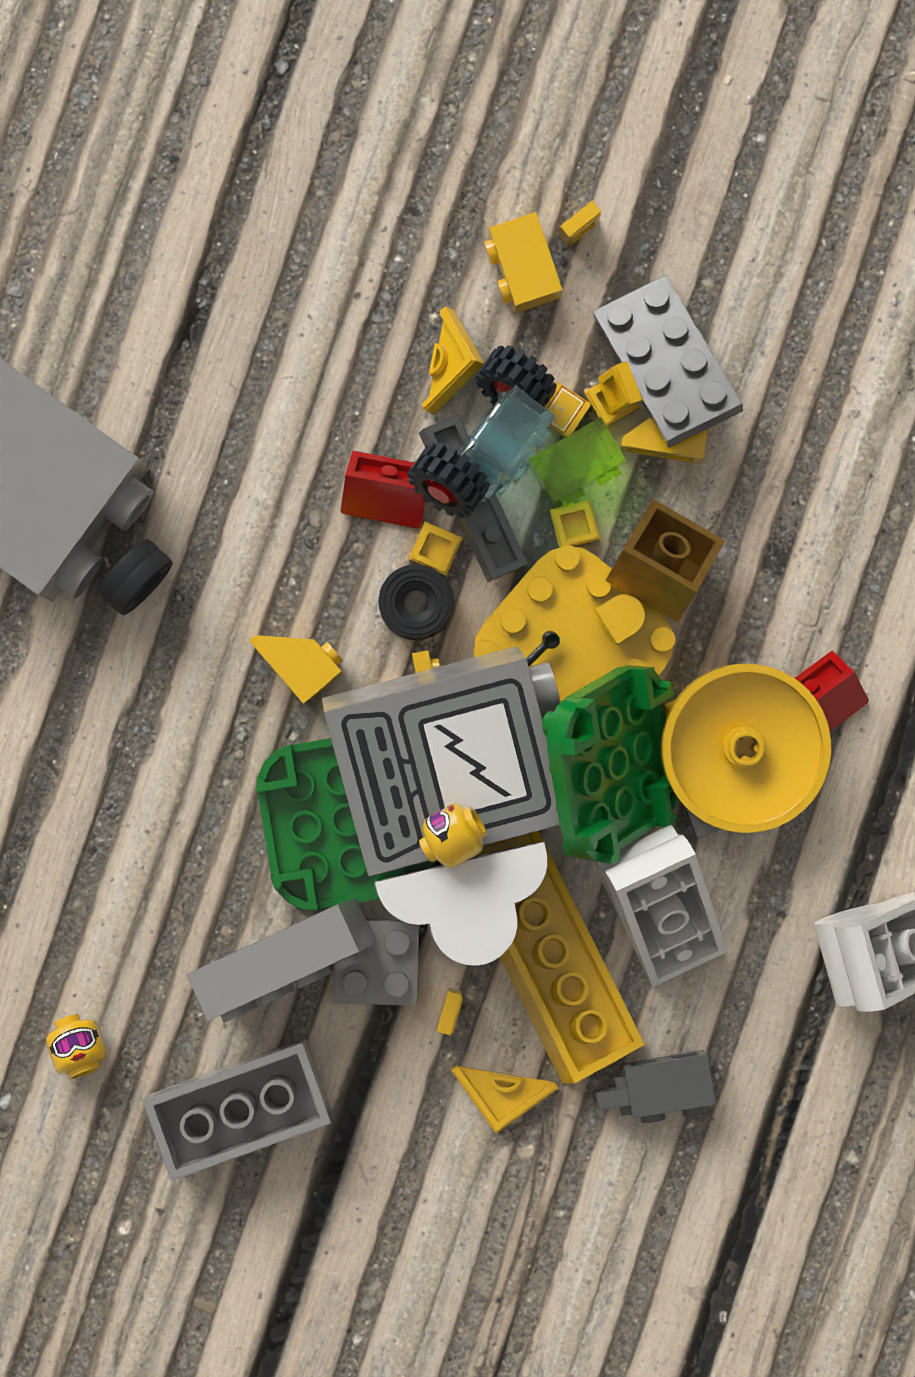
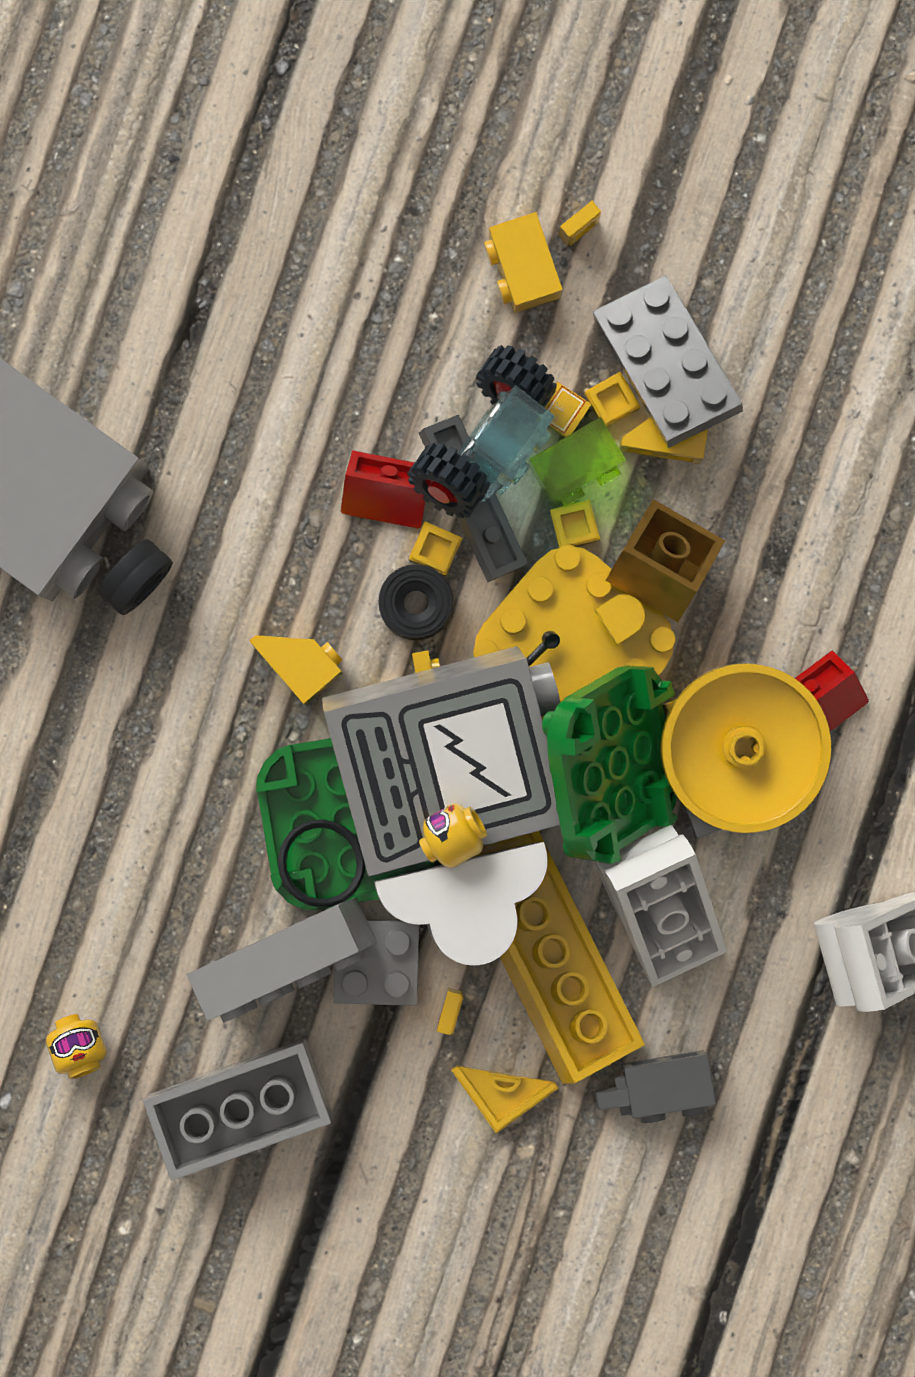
yellow tile [422,306,484,415] -> none
yellow tile [598,361,643,415] -> none
none -> black tyre [278,819,365,908]

